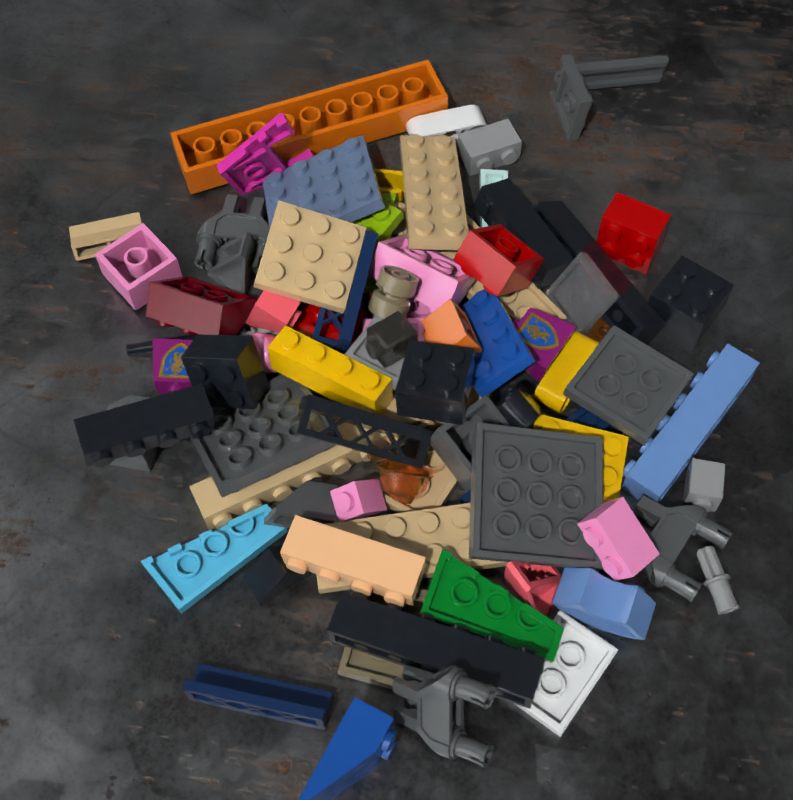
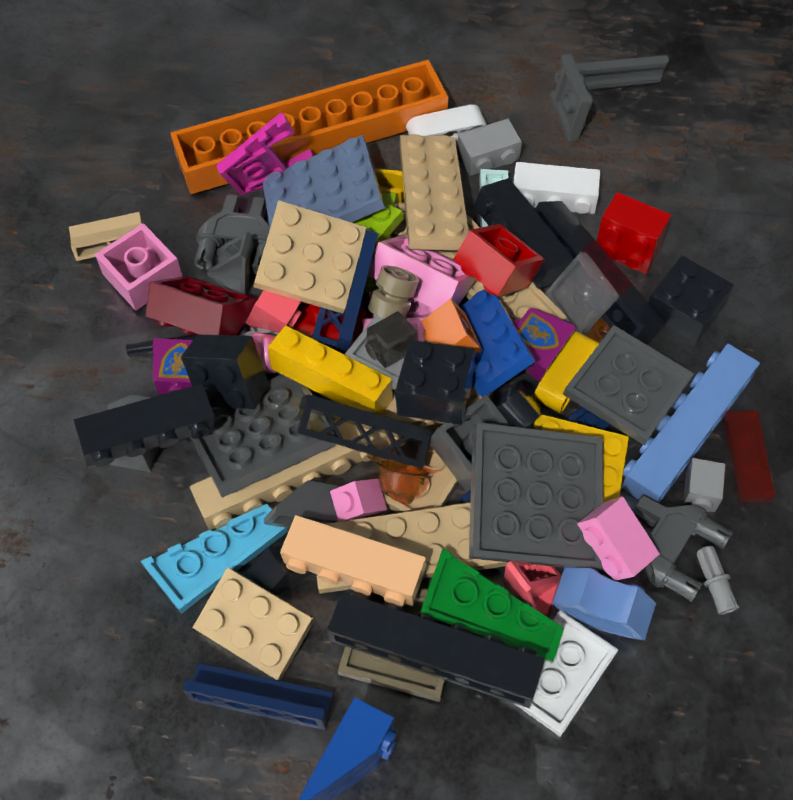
dark grey connector [393,665,495,768] -> none
none -> tan plate [192,568,315,680]
none -> white brick [513,162,600,214]
none -> clear red tile [724,411,775,502]

